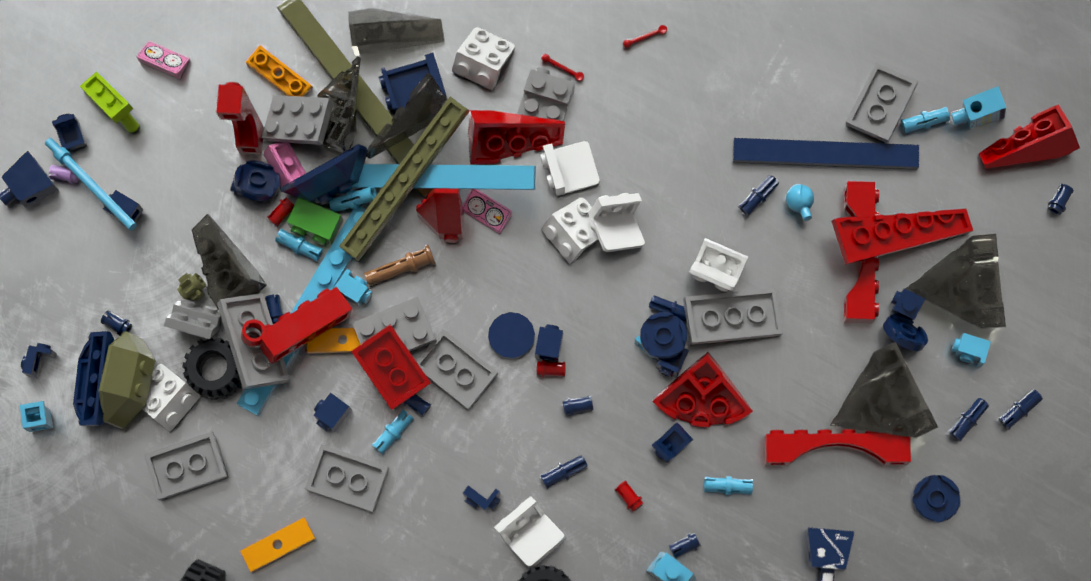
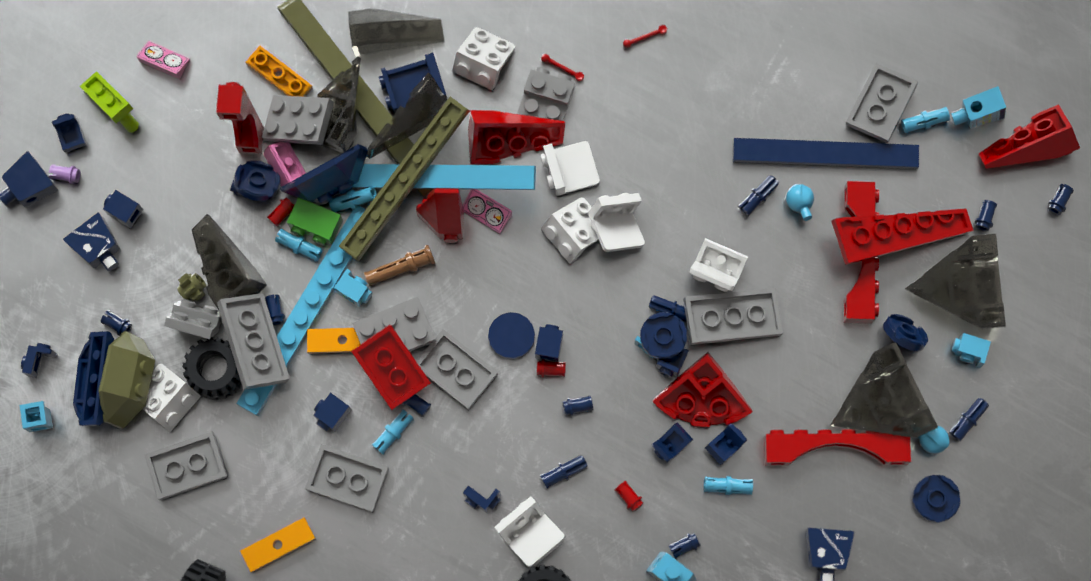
medium azure bar [45,138,137,231] -> none
red hinge [241,287,352,364] -> none
dark blue brick [891,288,925,320] -> none
dark blue axle [999,389,1043,430] -> none
none -> dark blue torso [63,212,120,271]
none -> dark blue bracket [705,423,747,465]
none -> medium azure piece [910,425,950,454]
none -> dark blue pin [975,200,997,231]

